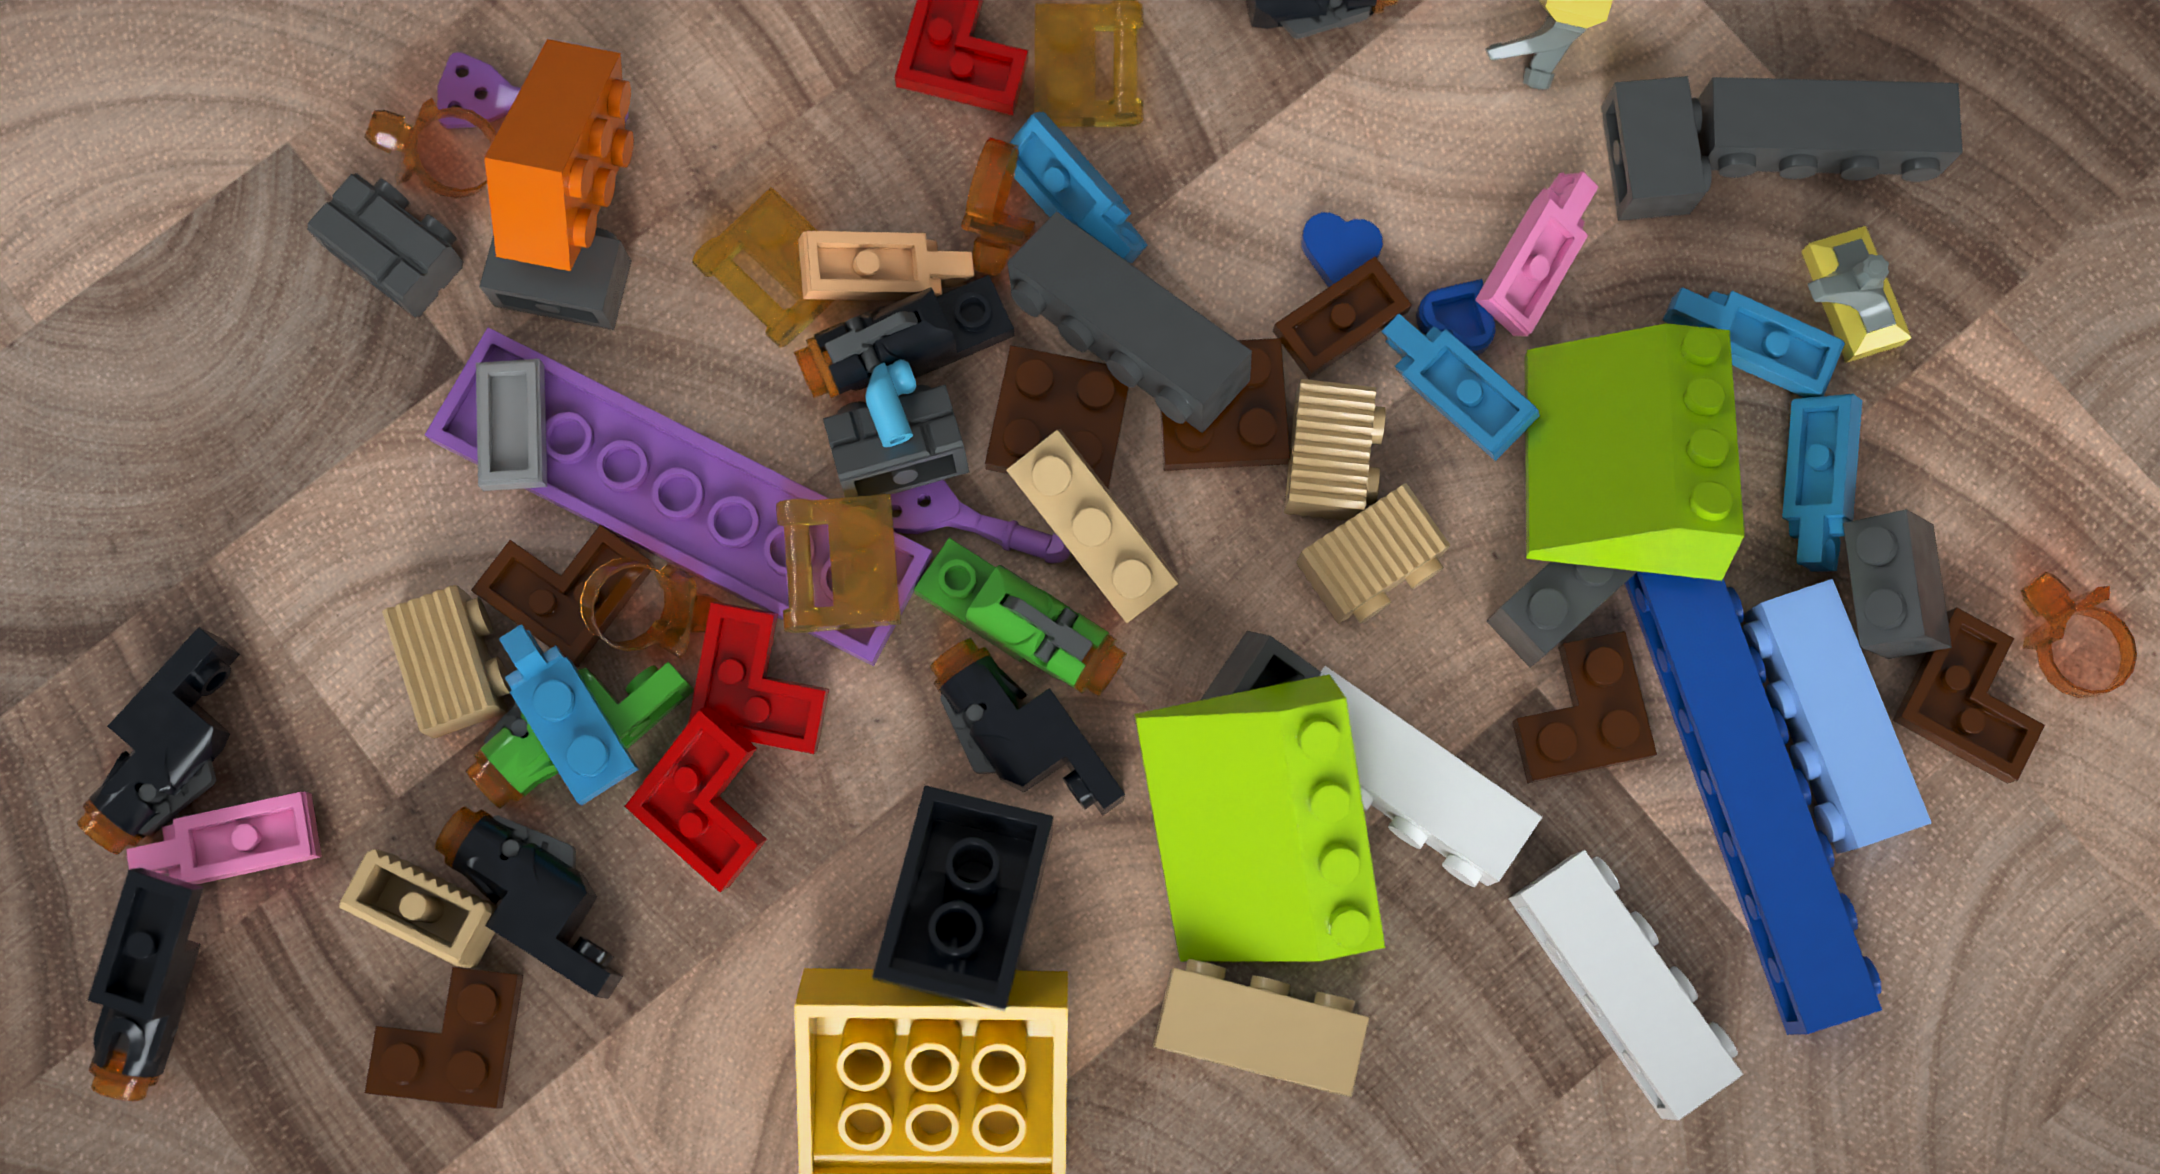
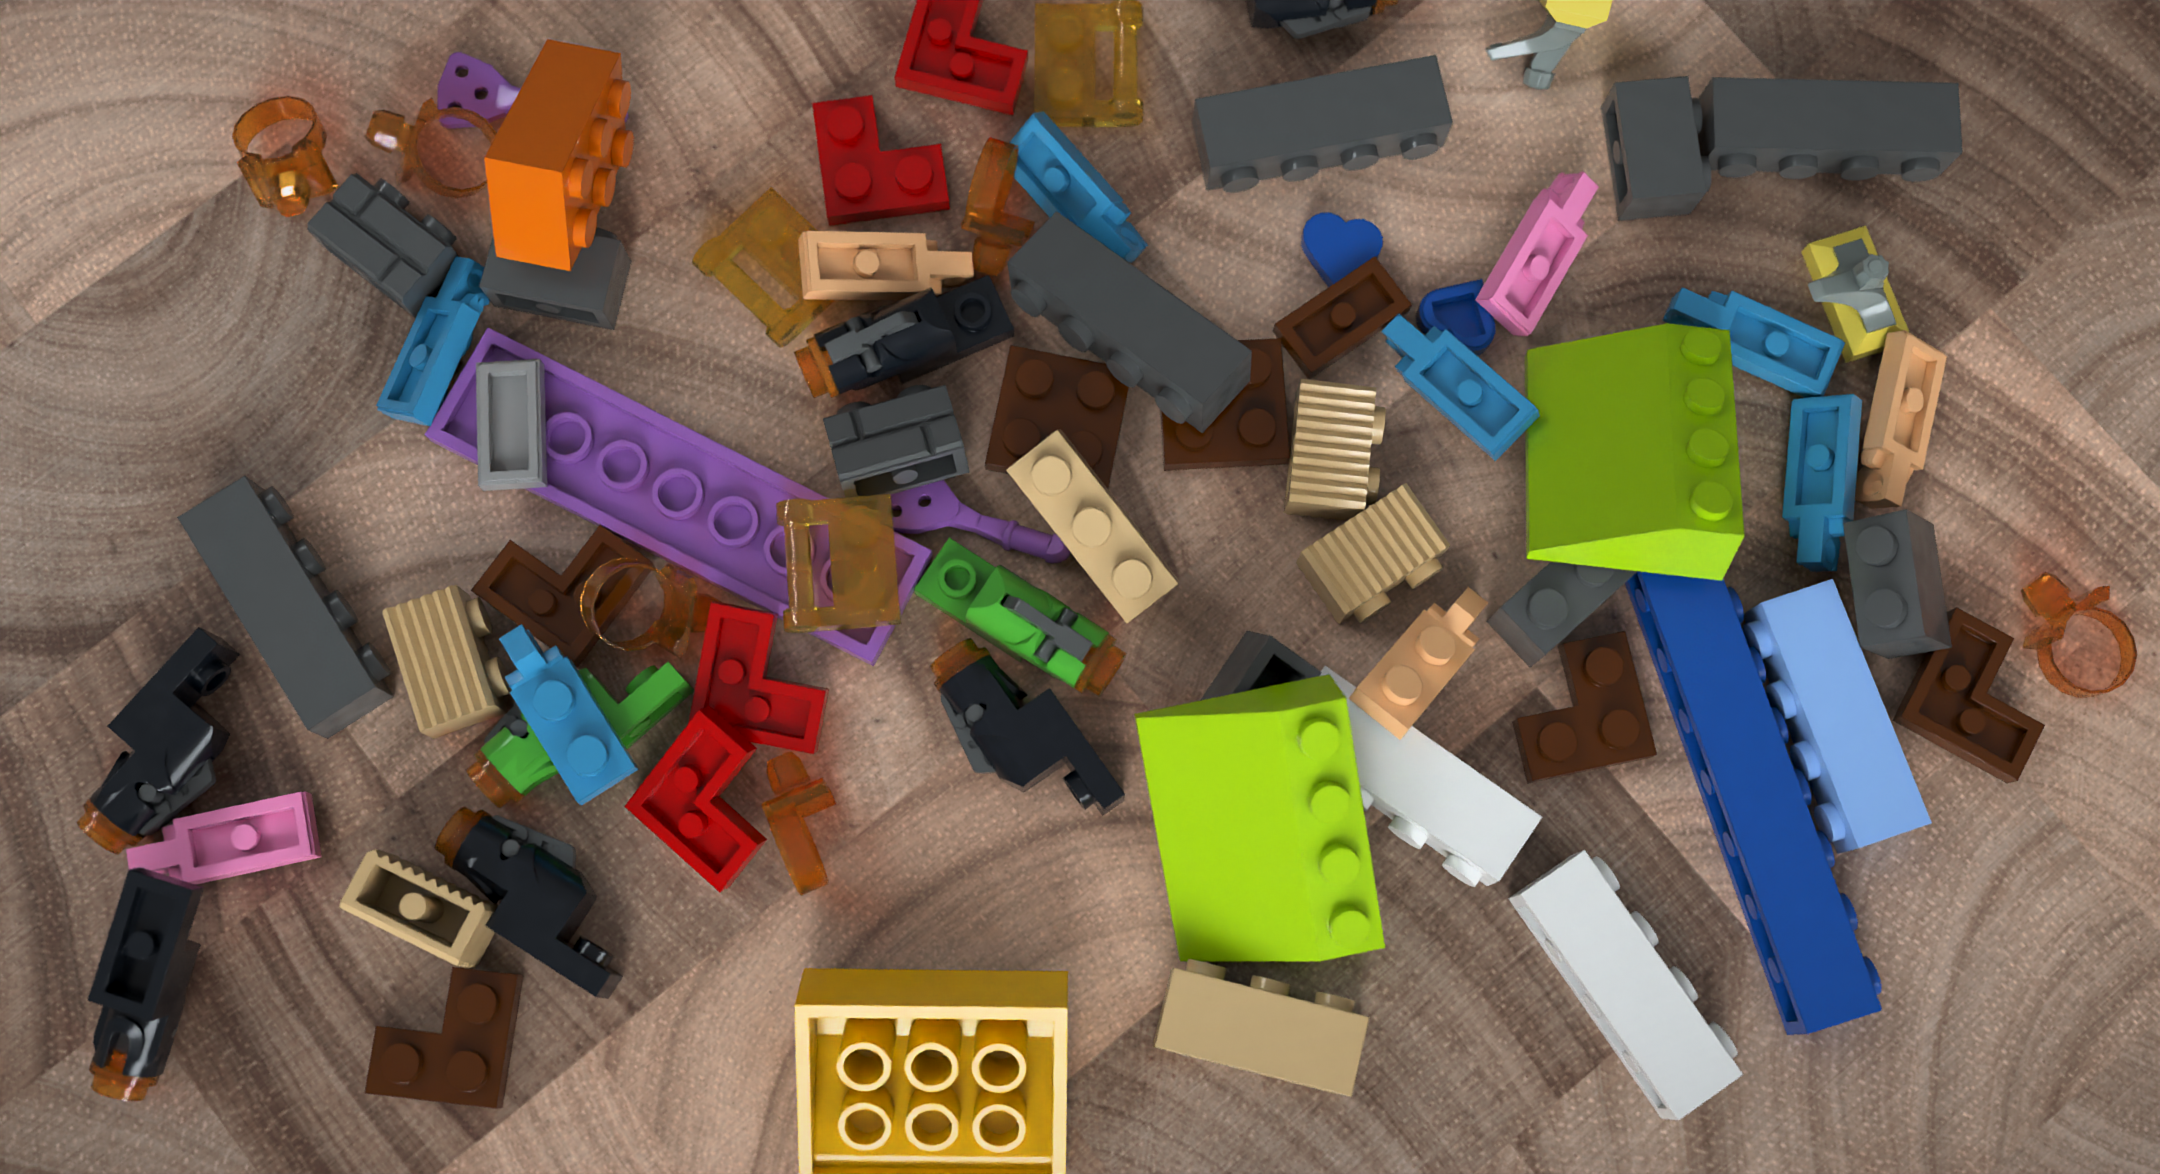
medium azure arm [865,359,917,447] -> none
black slope [872,785,1054,1012] -> none
none -> dark grey brick [177,476,394,739]
none -> clear orange piece [232,96,339,217]
none -> dark azure hinge [376,257,490,426]
none -> clear orange piece [761,751,836,896]
none -> red plate [812,95,950,226]
none -> dark grey brick [1192,55,1453,193]
none -> light nougat hinge [1349,587,1488,740]
none -> light nougat hinge [1855,330,1947,509]

